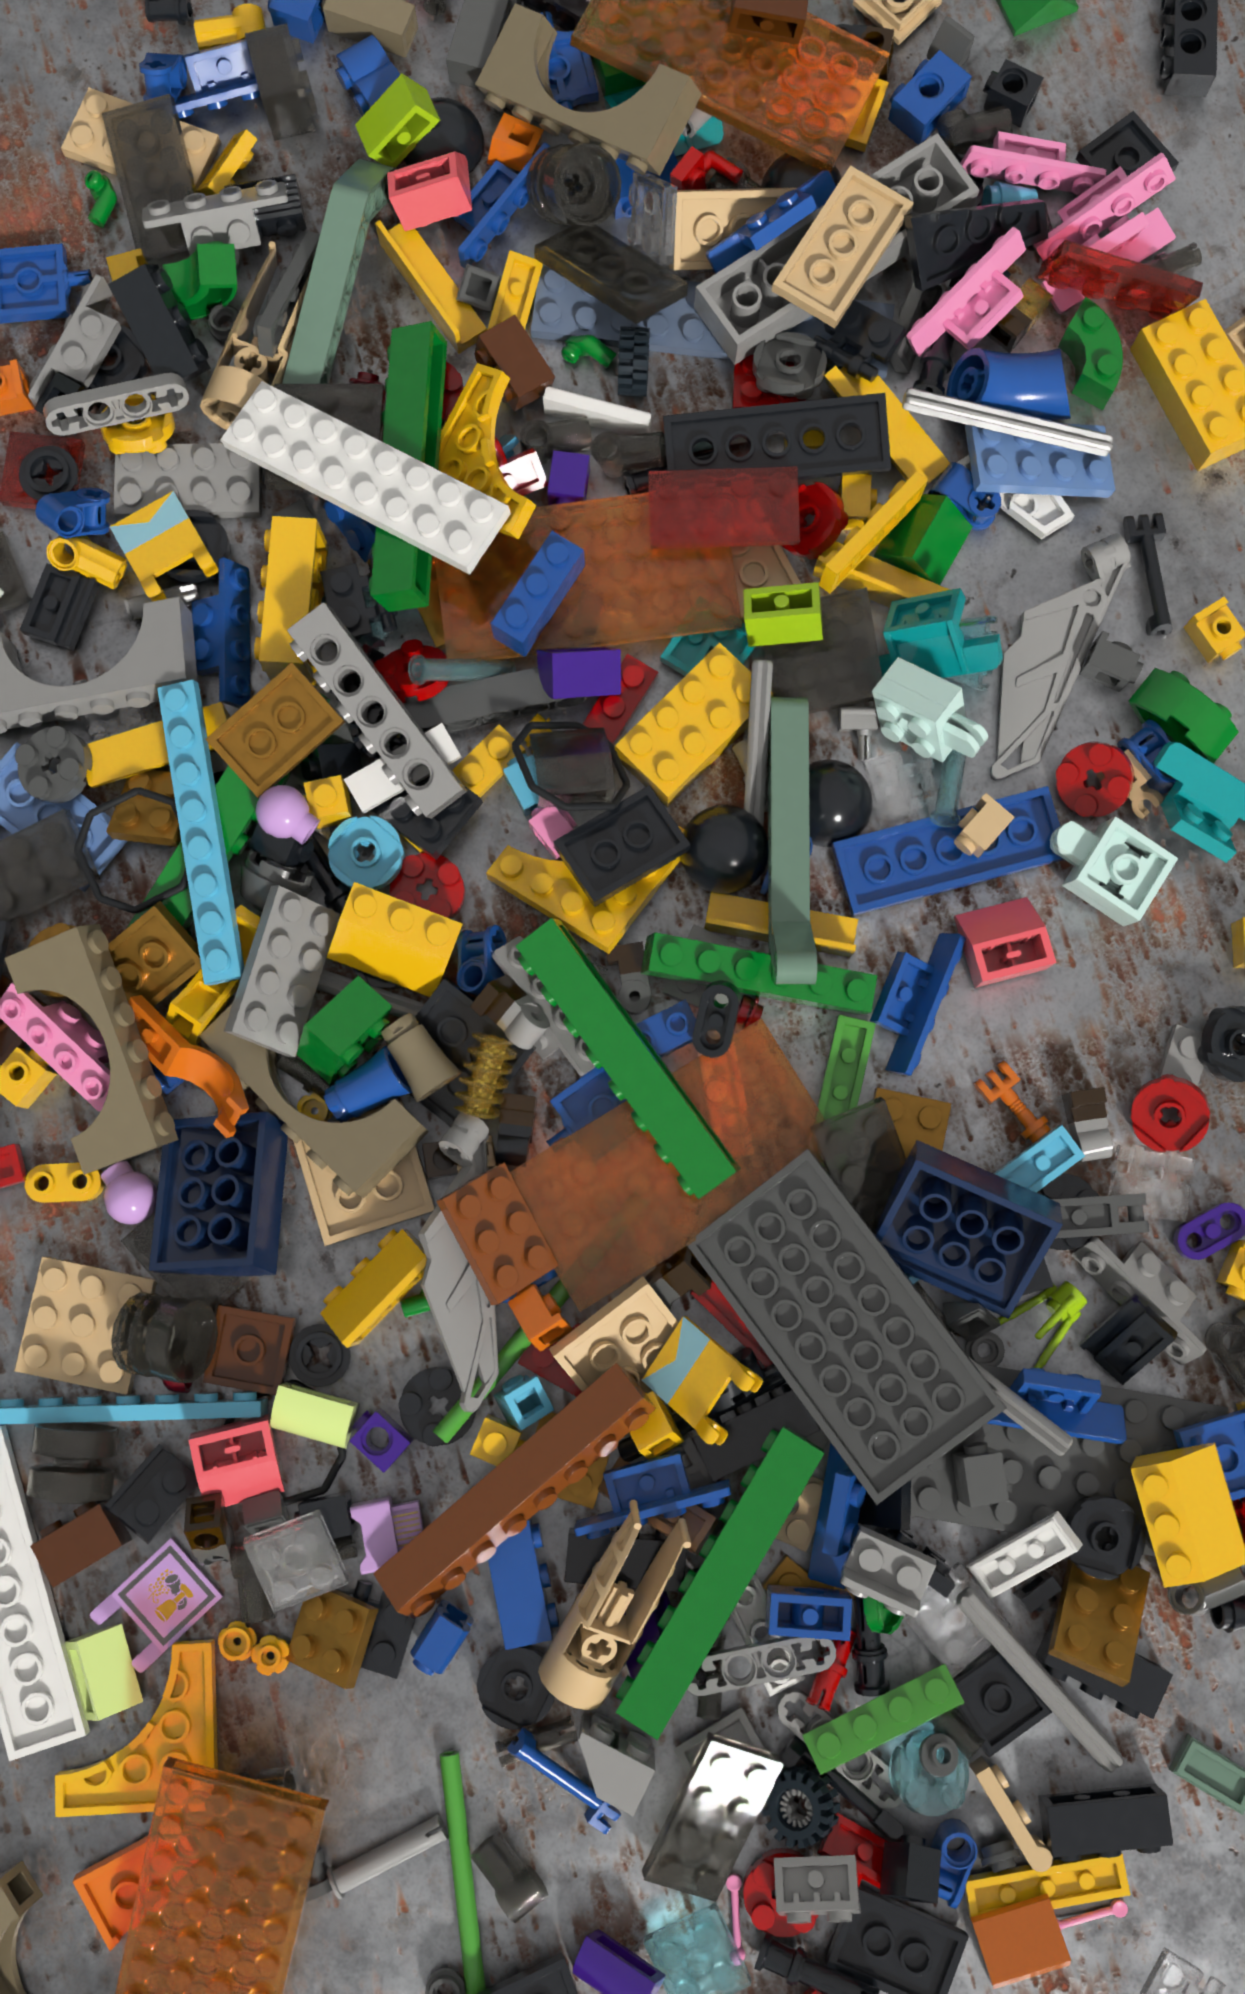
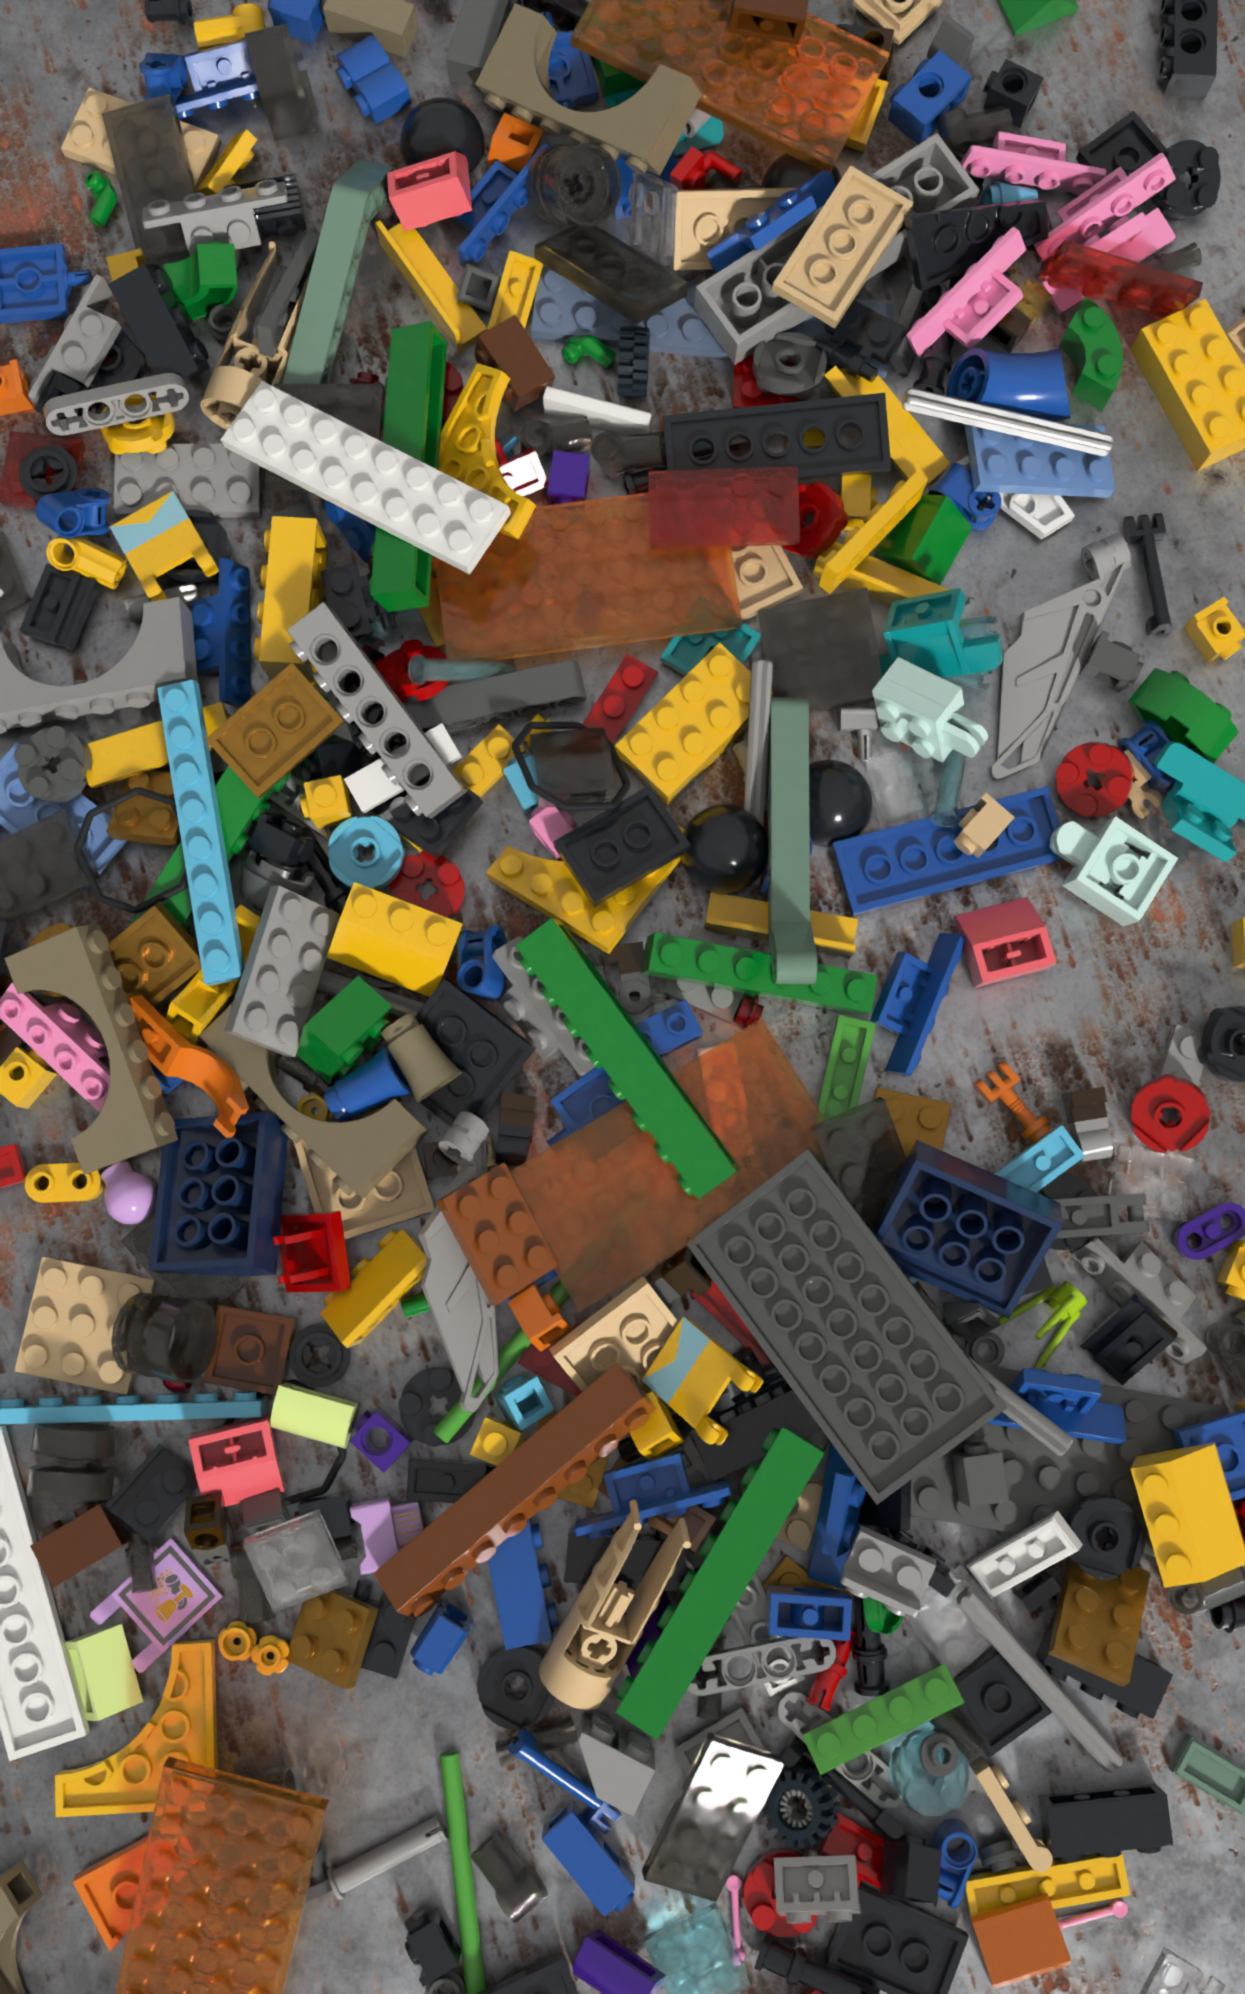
lavender piece [256,785,320,845] -> none
lime brick [355,73,440,168] -> none
clear yellow piece [453,1032,518,1119] -> none
leg [470,974,550,1050] -> none
blue brick [490,531,585,657] -> none
dark purple brick [537,646,621,699] -> none
black plate [693,980,741,1058] -> none
lime brick [743,582,823,647] -> none
none -> clear smoke pin [125,1527,158,1594]
none -> red plate [272,1211,351,1293]
none -> black brick [404,1907,461,1987]
none -> black hinge [406,1458,497,1503]
none -> blue brick [541,1800,635,1917]
none -> black plate [1152,140,1221,219]

